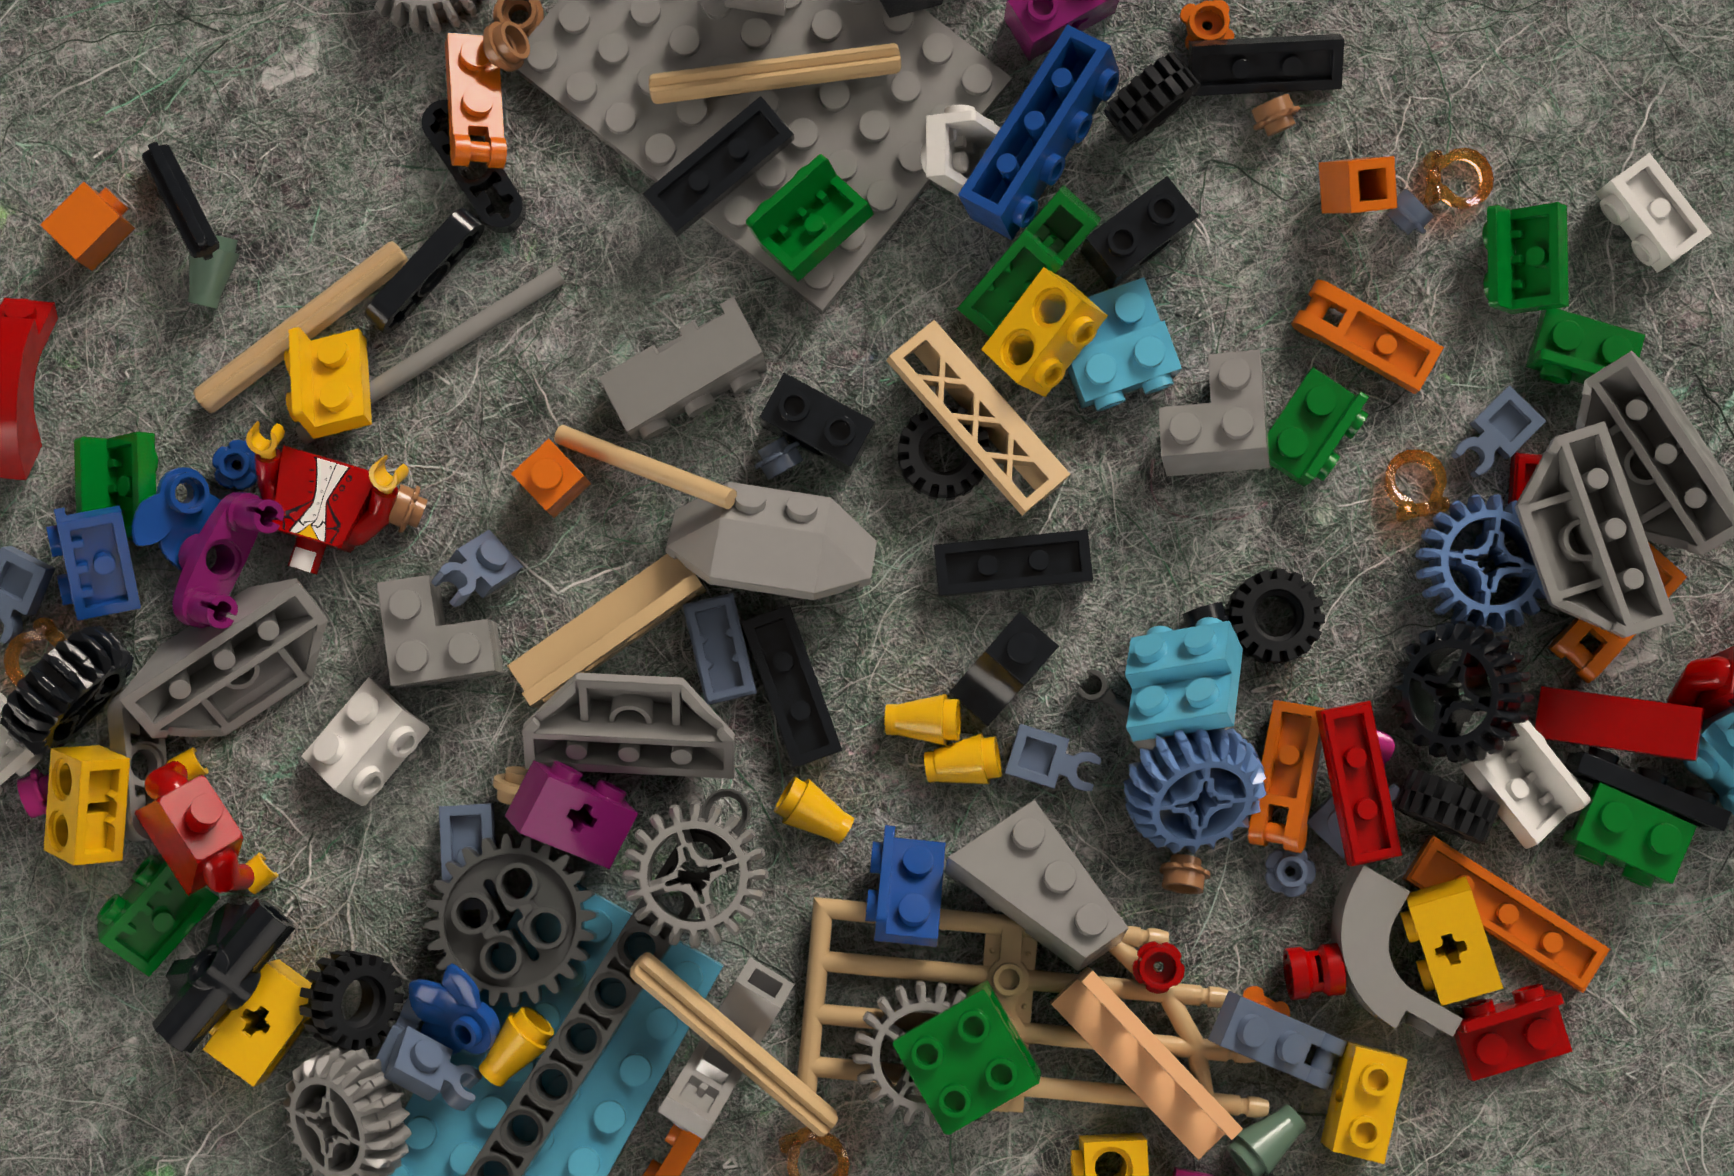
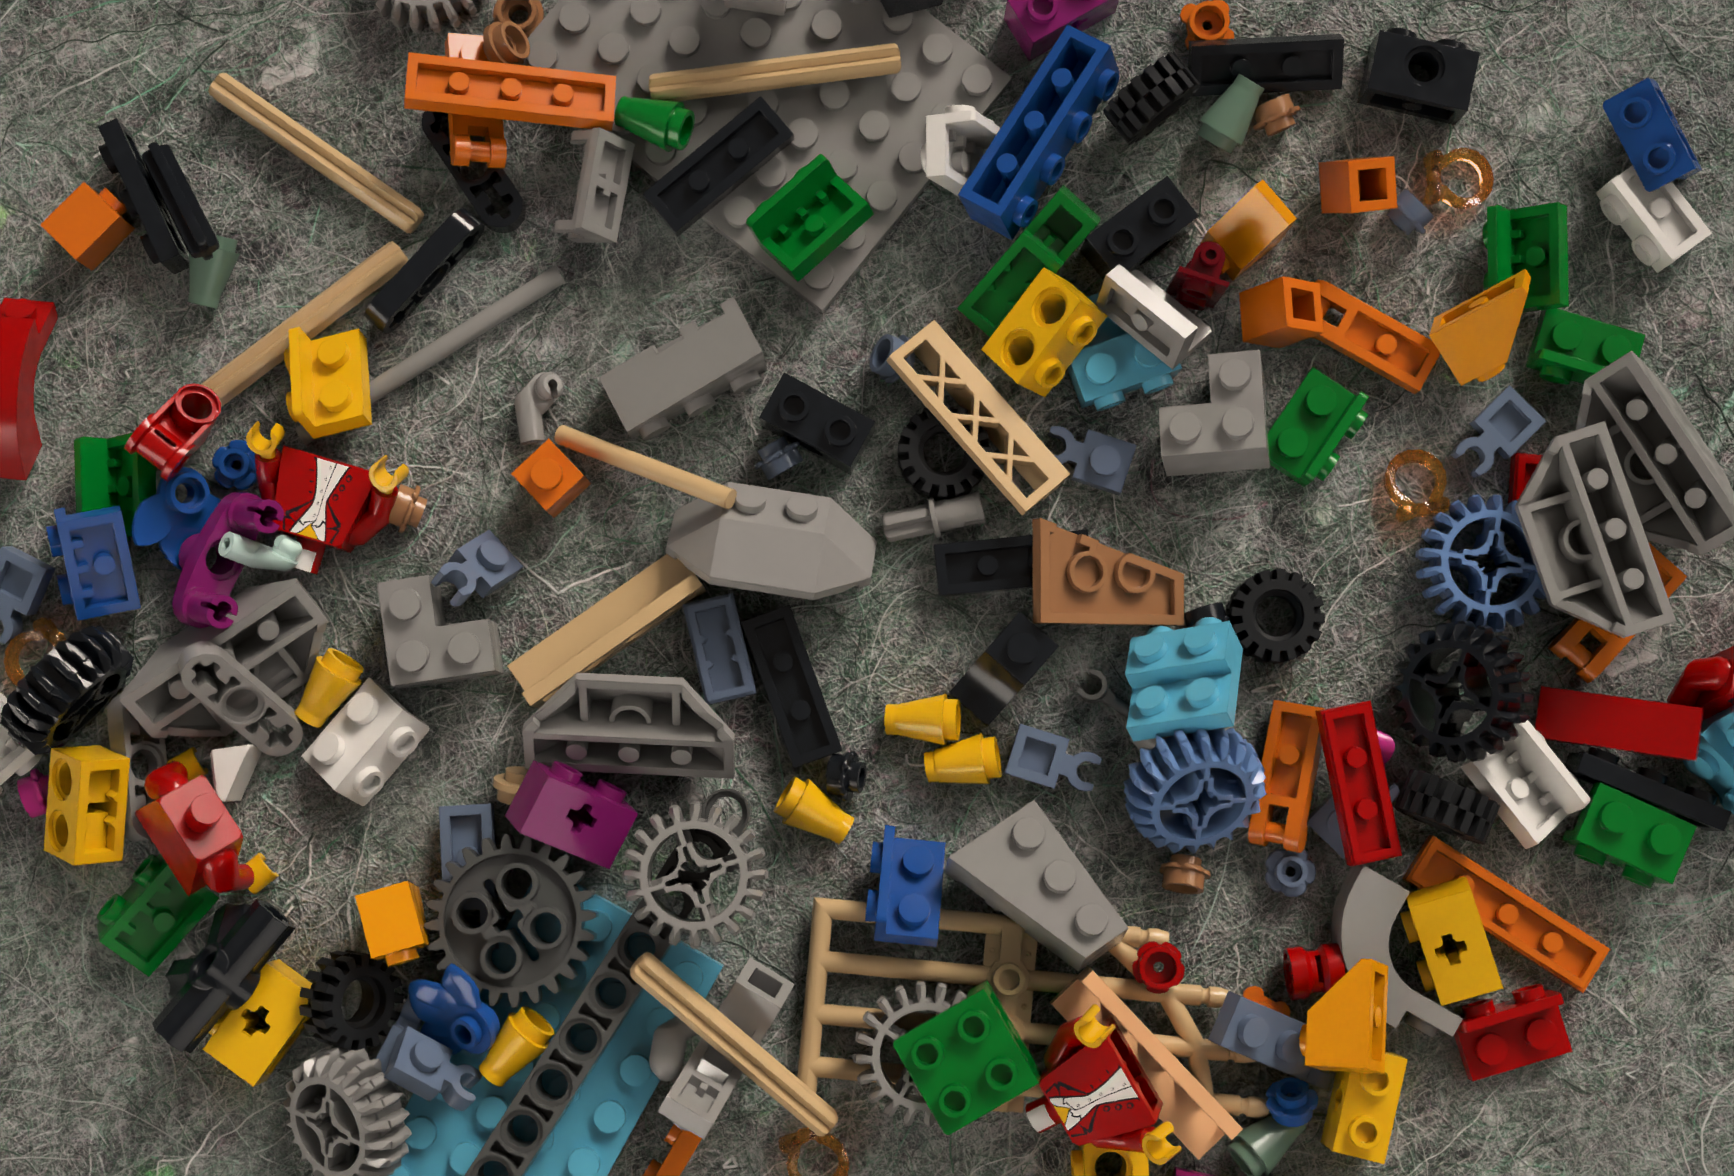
none -> black plate [98,118,189,274]
none -> red piece [124,383,221,482]
none -> light grey beam [178,641,303,756]
none -> tan axle [208,73,424,233]
none -> white slope [210,744,262,802]
none -> light aqua arm [218,531,302,572]
none -> yellow cone [294,648,364,728]
none -> light orange slope [355,881,429,967]
none -> orange plate [404,52,616,131]
none -> light grey arm [514,372,564,445]
none -> light grey hinge [553,127,635,243]
none -> green cone [614,96,695,152]
none -> light grey arm [649,1016,697,1081]
none -> black plate [826,751,867,802]
none -> sand blue plate [870,334,915,383]
none -> light grey axle [882,491,986,542]
none -> red torso [1025,1004,1182,1165]
none -> medium nougat wing [1032,518,1184,626]
none -> sand blue plate [1048,426,1137,496]
none -> light grey panel [1095,264,1211,370]
none -> dark red hinge [1165,241,1230,311]
none -> sand green cone [1197,74,1265,154]
none -> light orange slope [1201,179,1297,281]
none -> orange brick [1239,276,1324,348]
none -> blue plate [1266,1077,1319,1127]
none -> light orange slope [1299,959,1388,1074]
none -> black brick [1357,28,1480,125]
none -> light orange slope [1429,269,1531,386]
none -> blue bracket [1603,77,1702,192]

